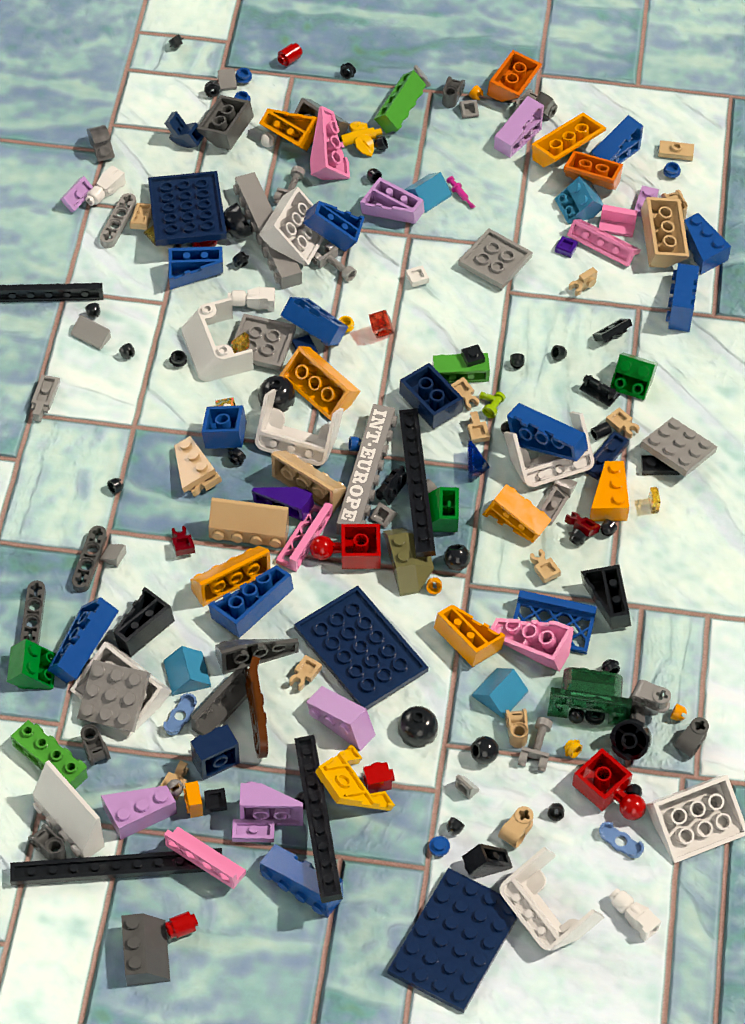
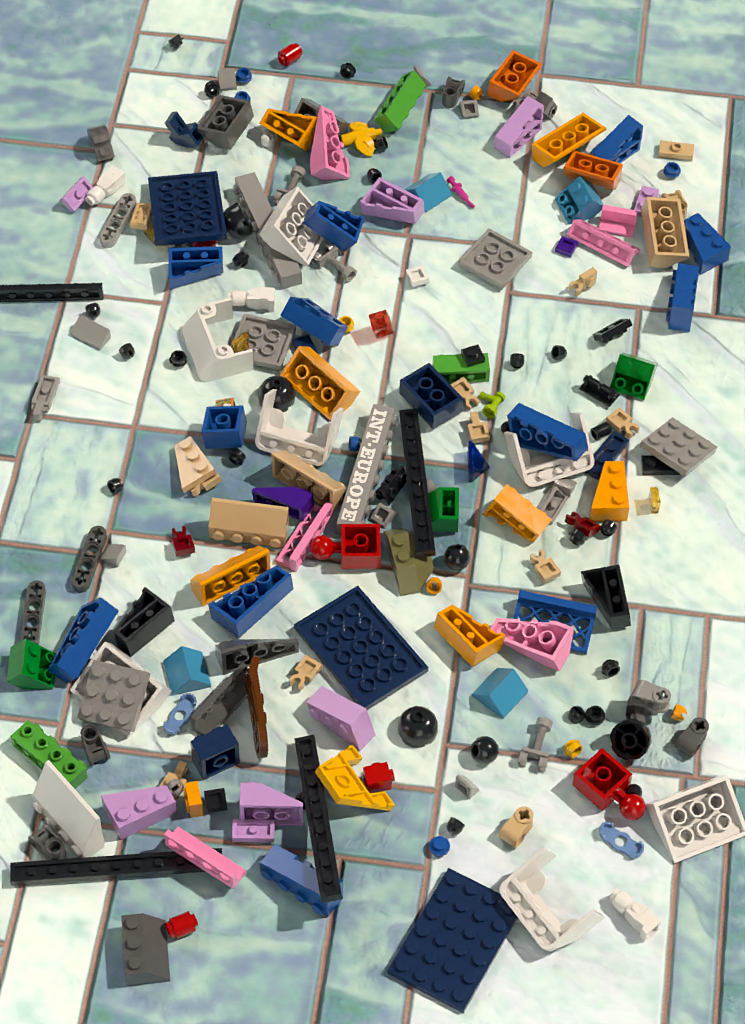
black slope [462,844,513,877] -> none
tan piece [505,708,528,748] -> none
clear green windscreen [547,667,632,725] -> none
black hinge [547,803,565,821] -> none

